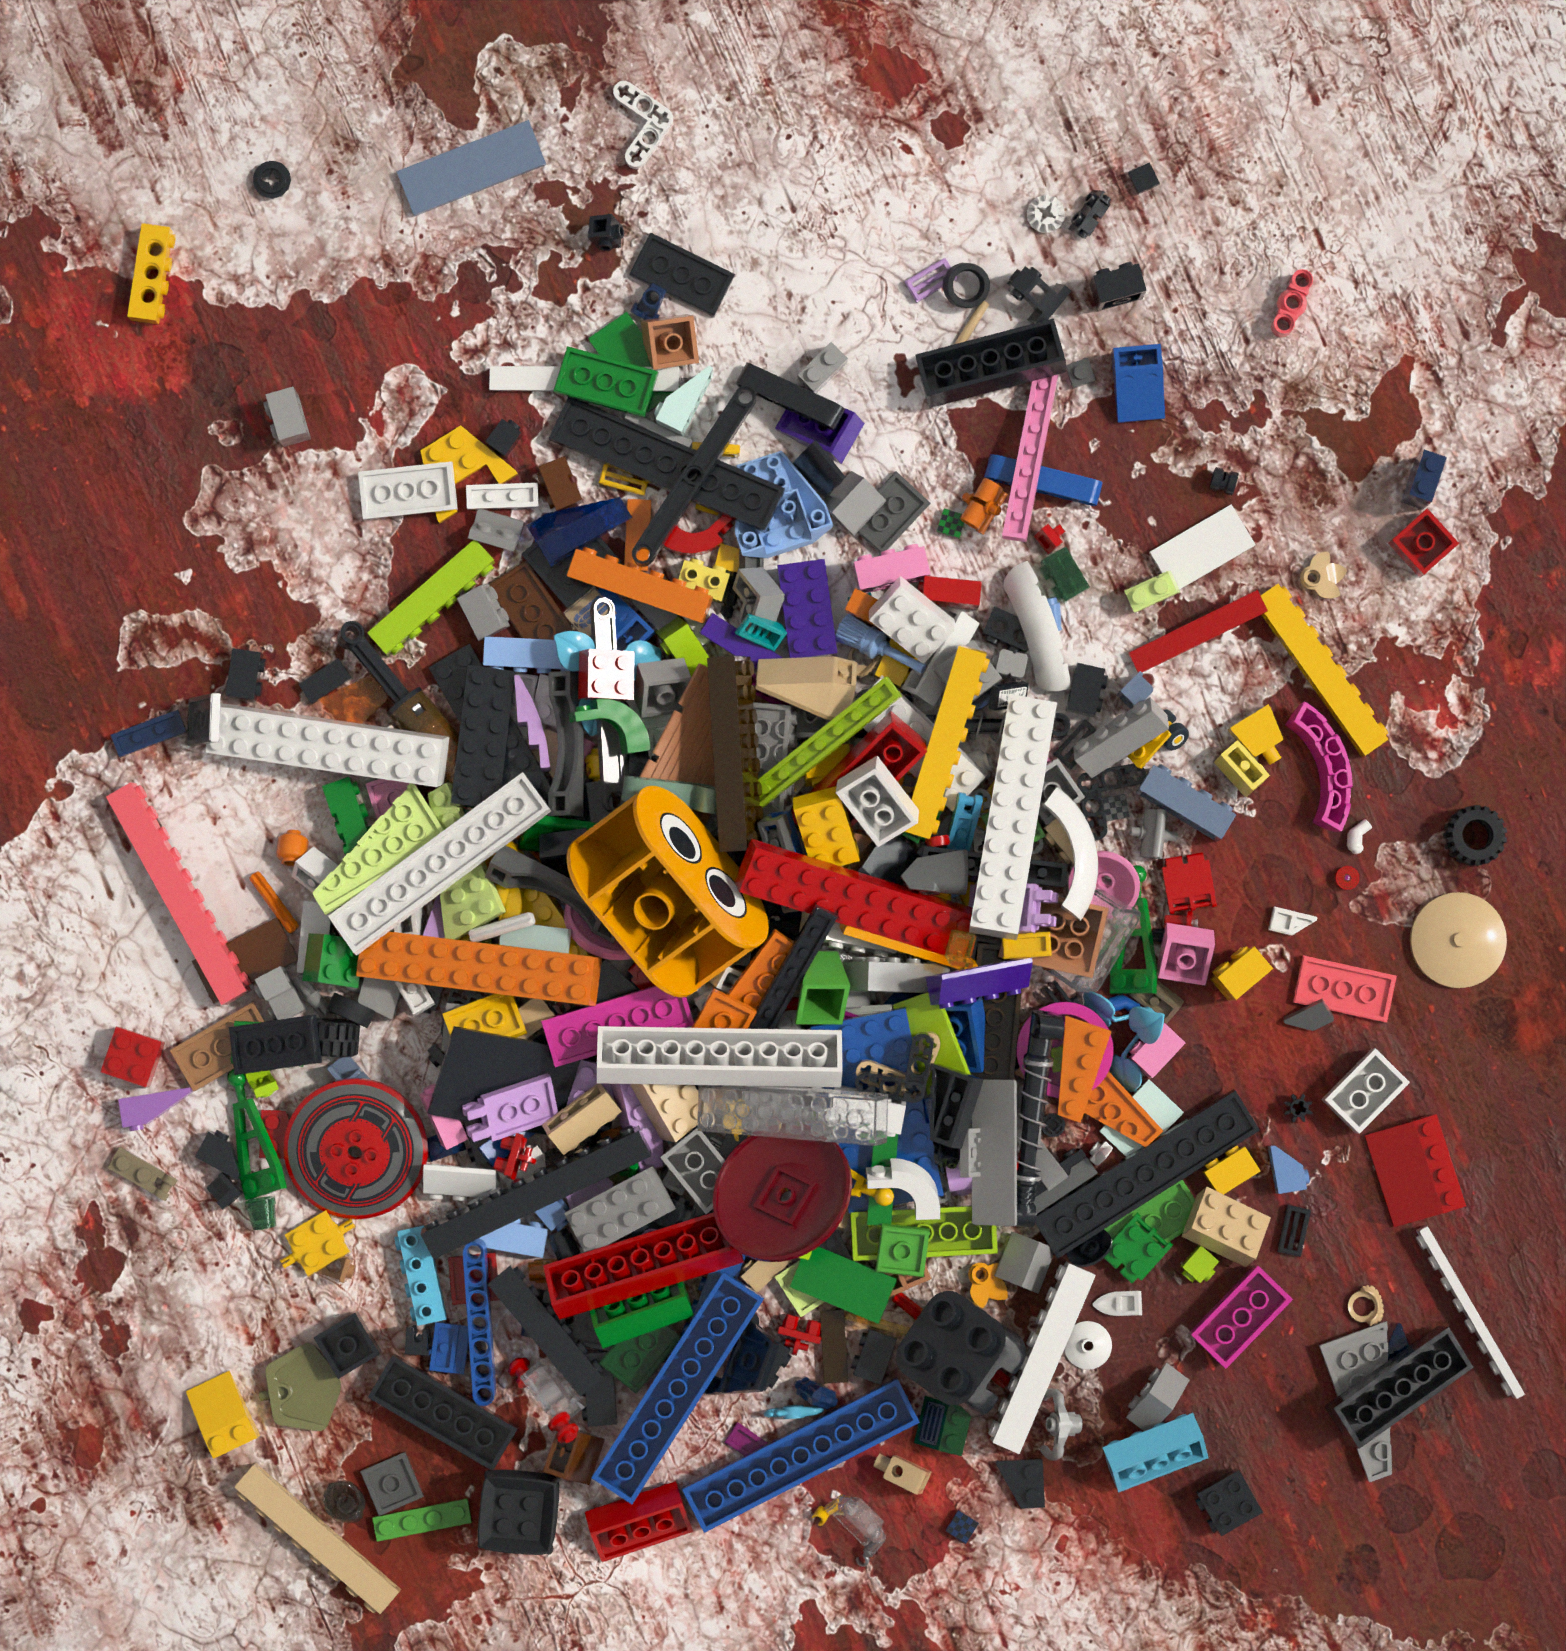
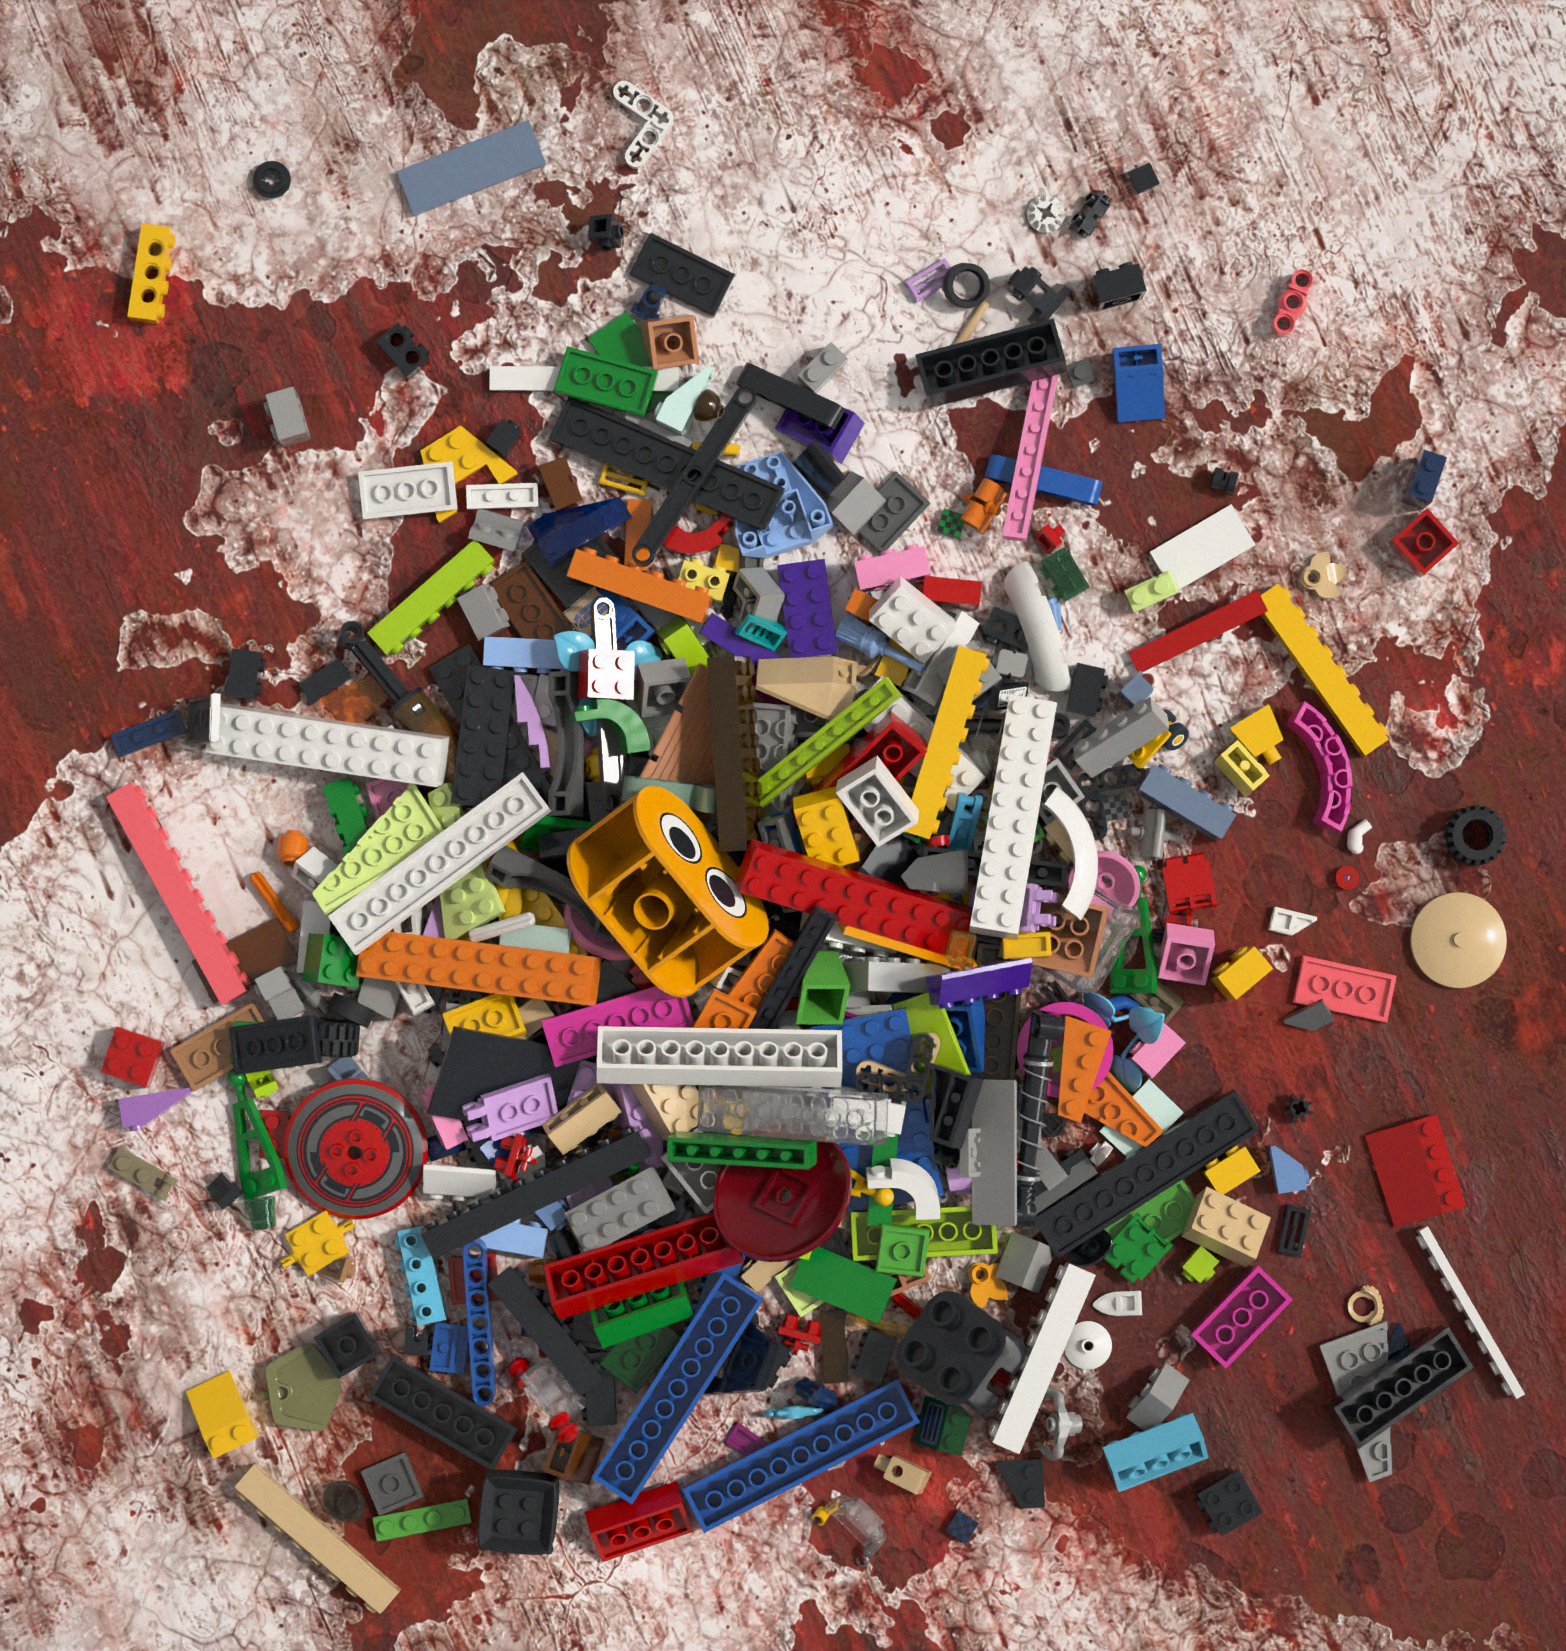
black slope [195,1129,241,1180] -> none
clear tile [427,1201,455,1222] -> none
white brick [1321,1048,1410,1134] -> none
none -> black brick [376,323,430,380]
none -> green brick [667,1131,817,1170]
none -> dark brown brick [693,389,725,422]

